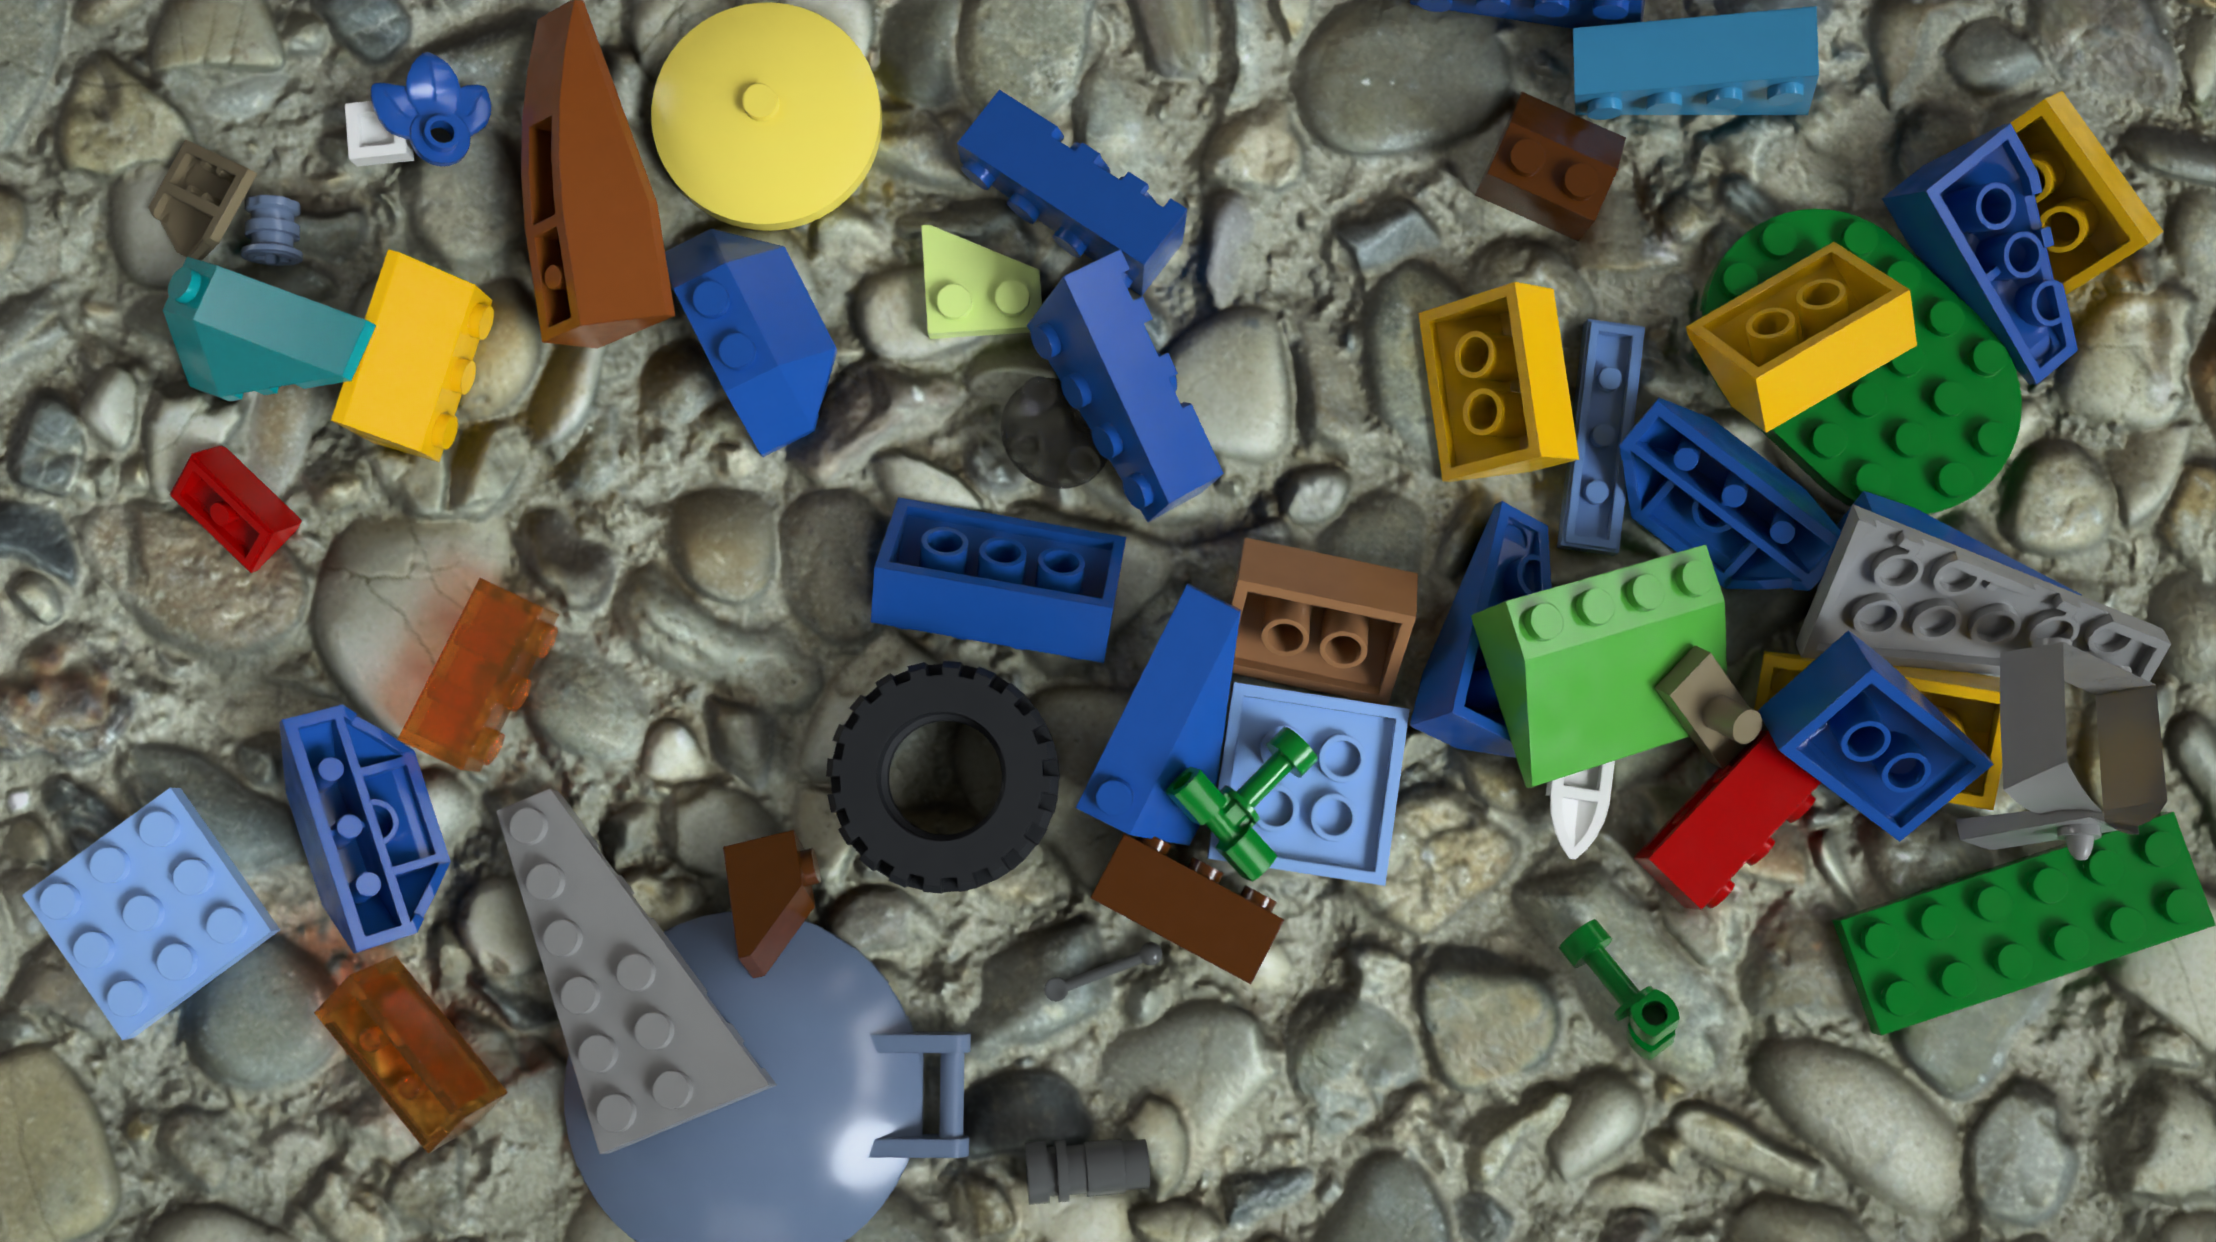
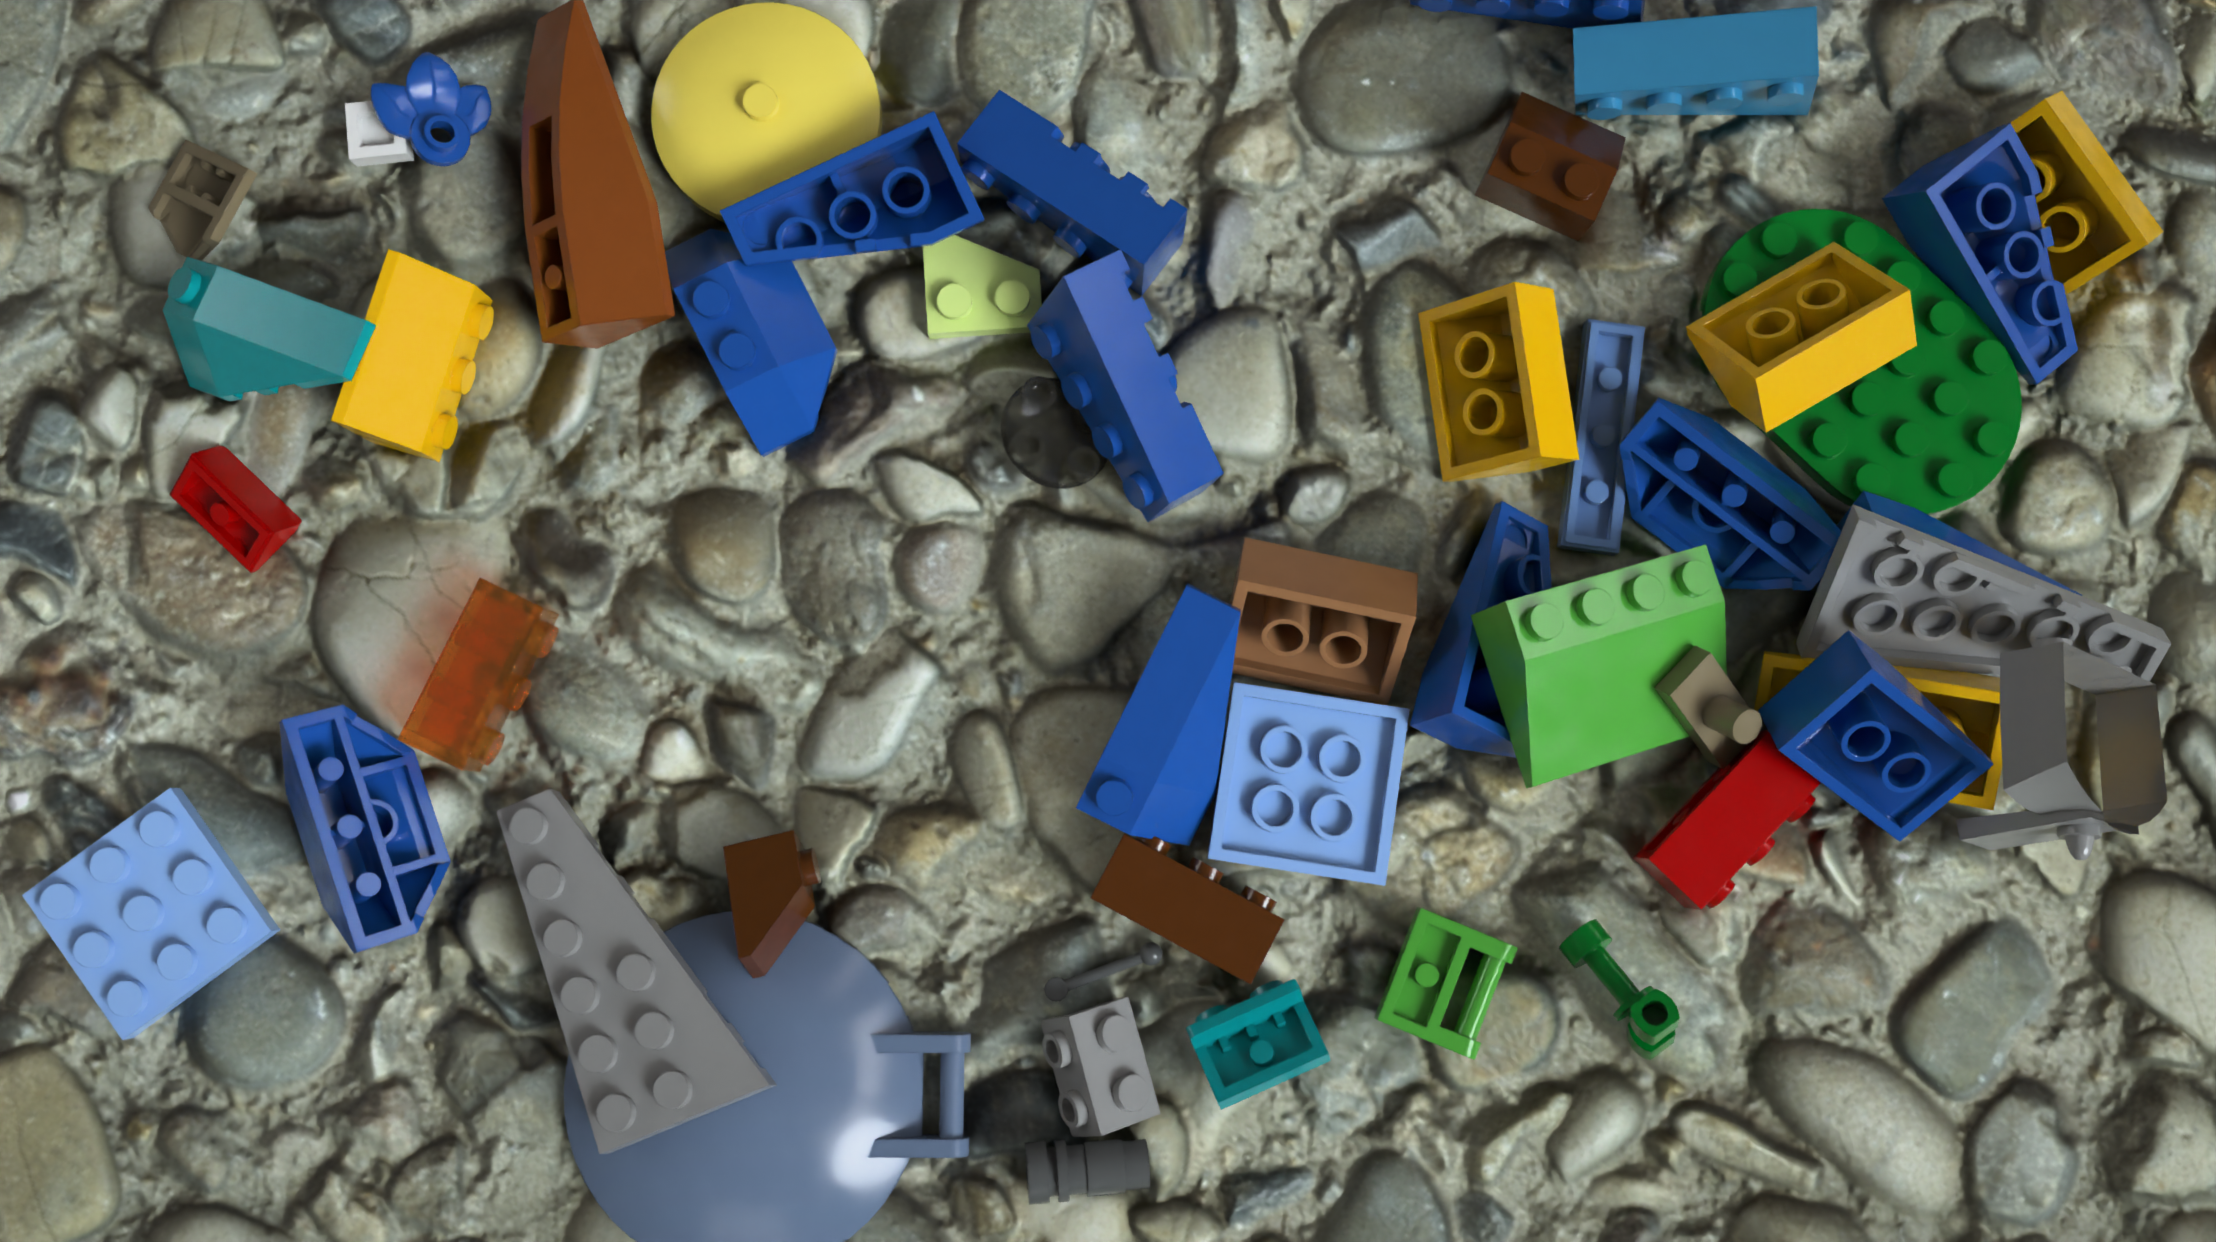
sand blue bush [241,195,303,266] -> none
clear orange brick [314,955,508,1154] -> none
black tyre [826,661,1060,894] -> none
blue slope [871,497,1126,663] -> none
green bar [1165,726,1318,882] -> none
white plate [1545,761,1615,860] -> none
green plate [1832,812,2216,1036] -> none
none -> blue wedge [720,111,985,266]
none -> light grey bracket [1041,997,1161,1137]
none -> teal bracket [1186,979,1331,1110]
none -> bright green plate [1374,907,1518,1060]

